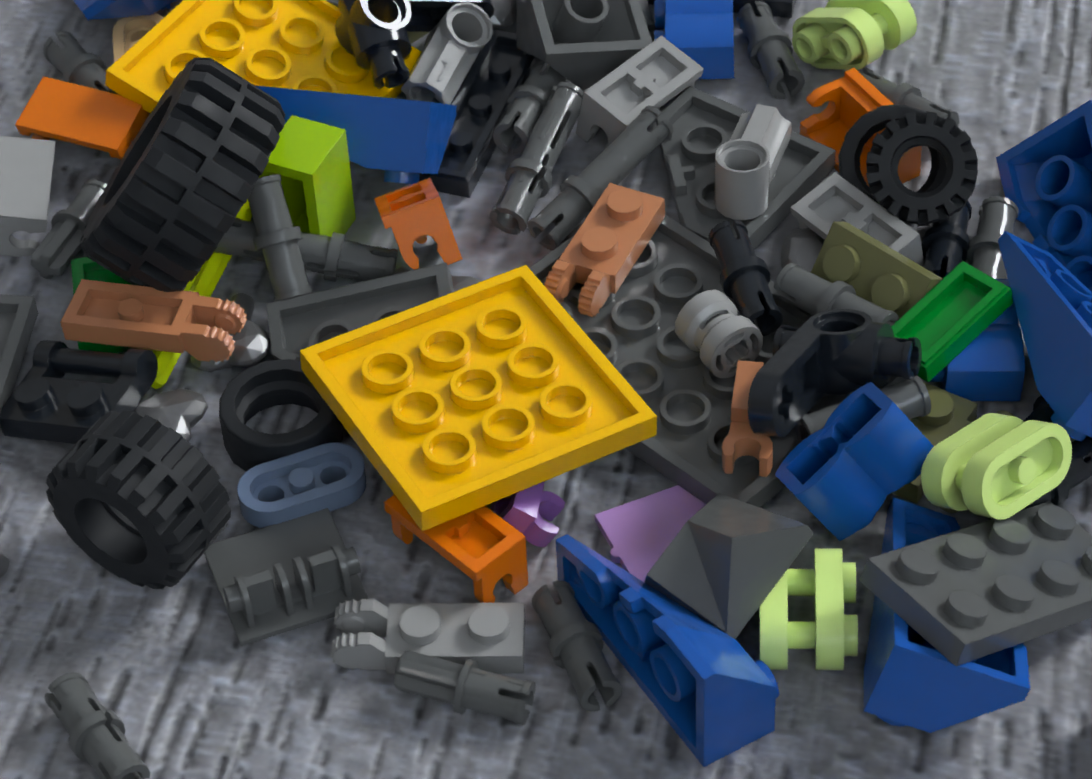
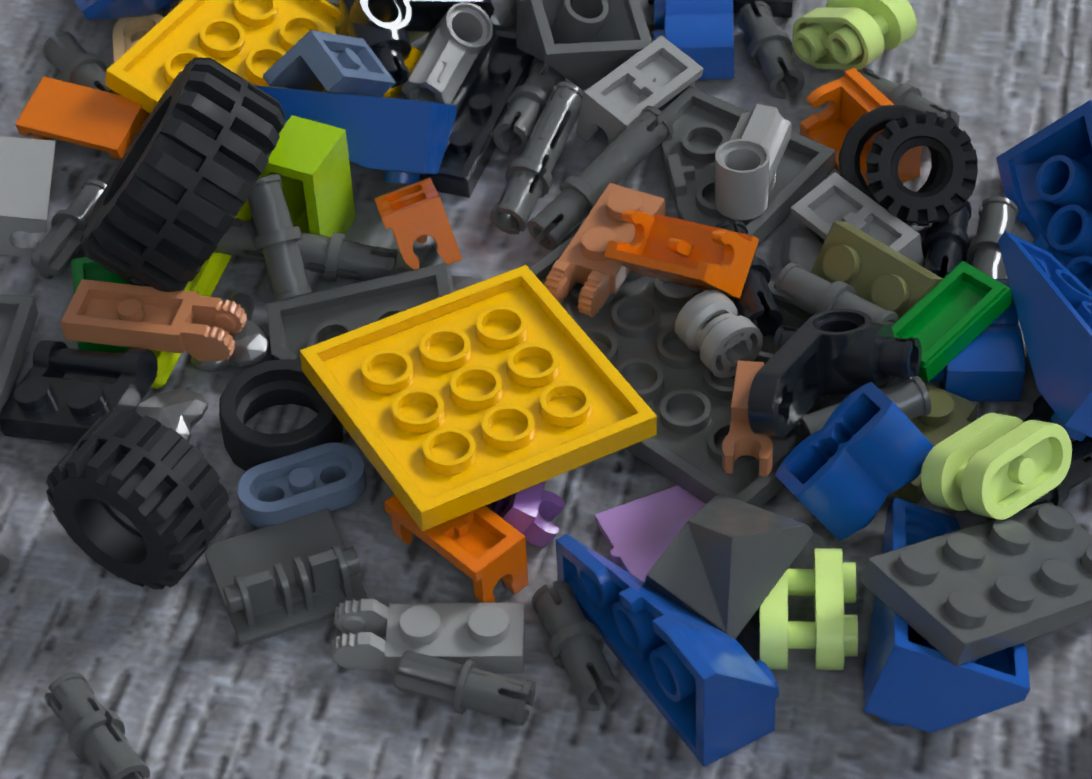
none -> sand blue panel [263,30,396,97]
none -> orange hinge [604,209,759,299]

